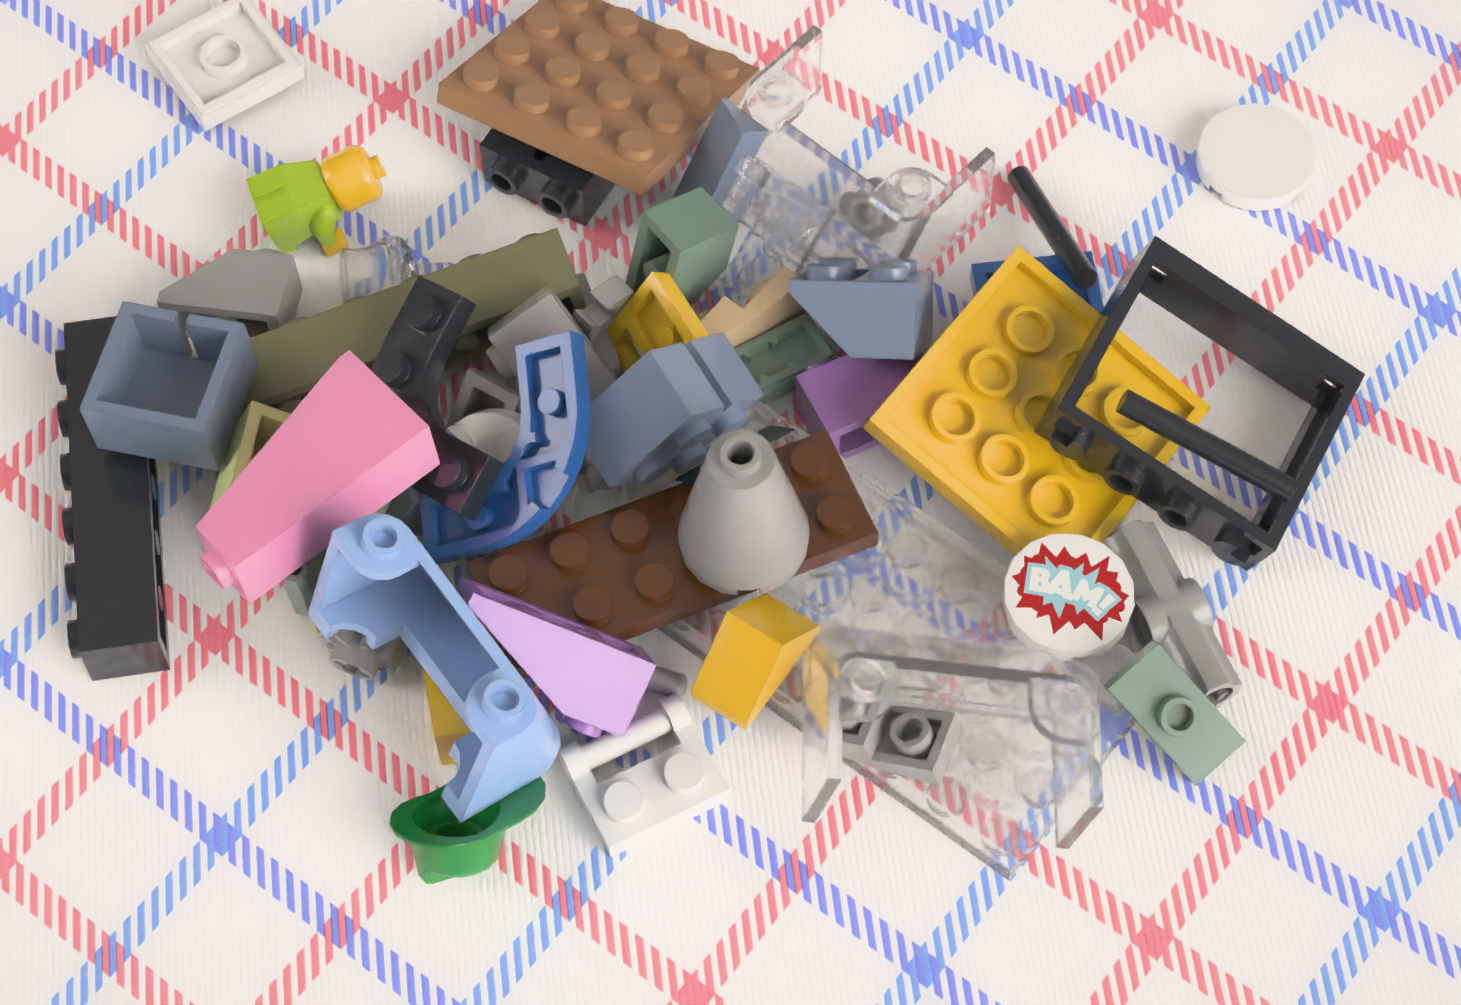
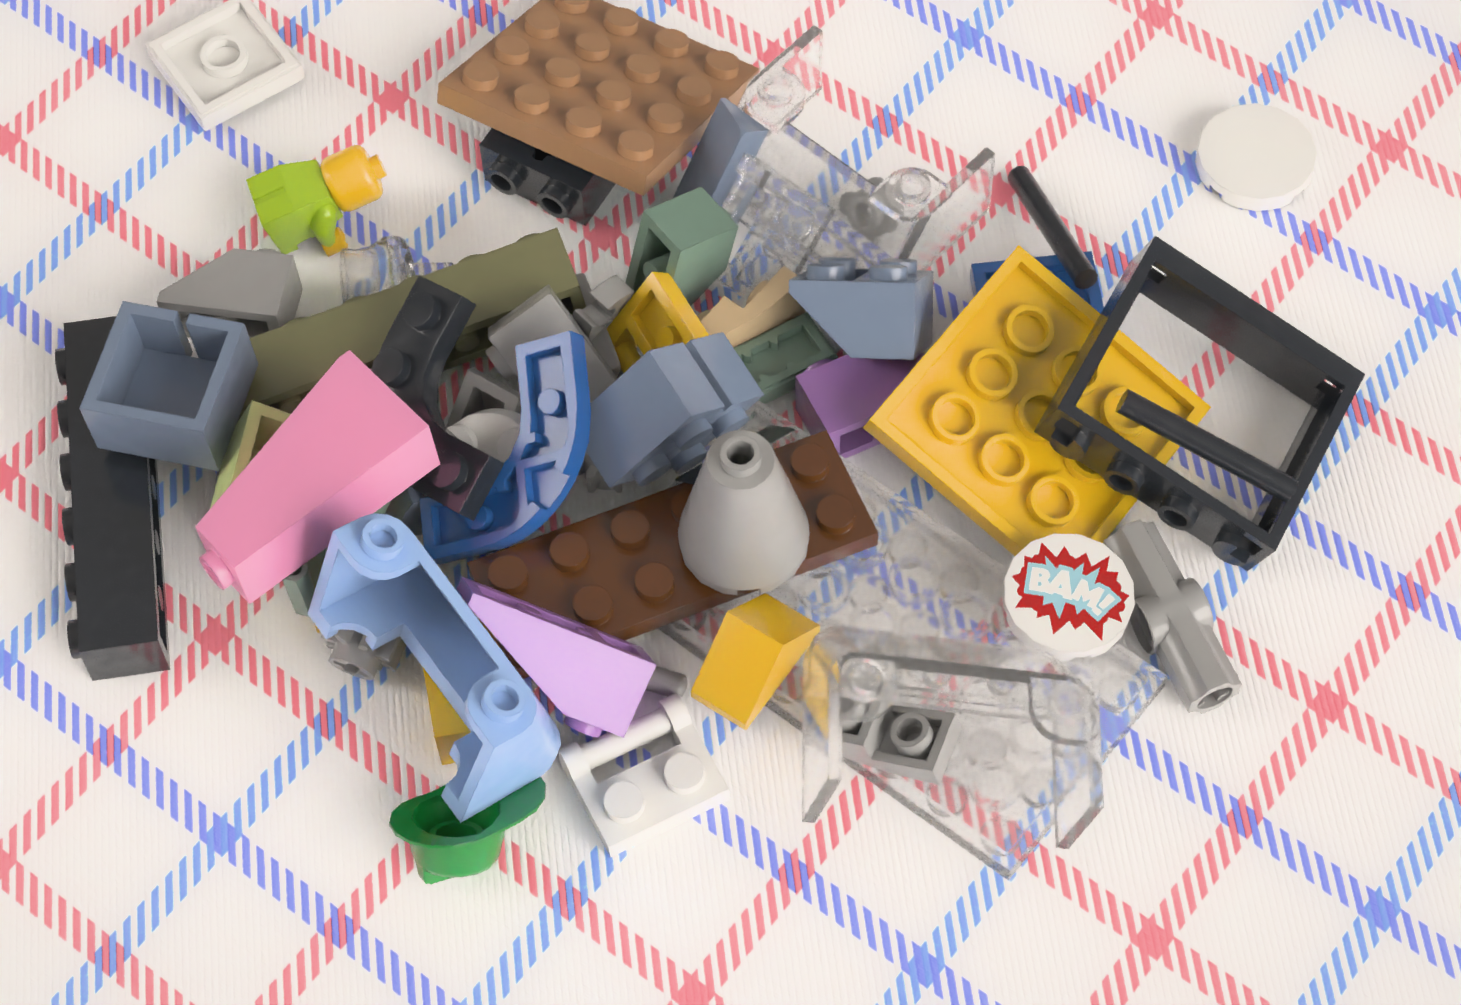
plate [1103,640,1246,786] -> none

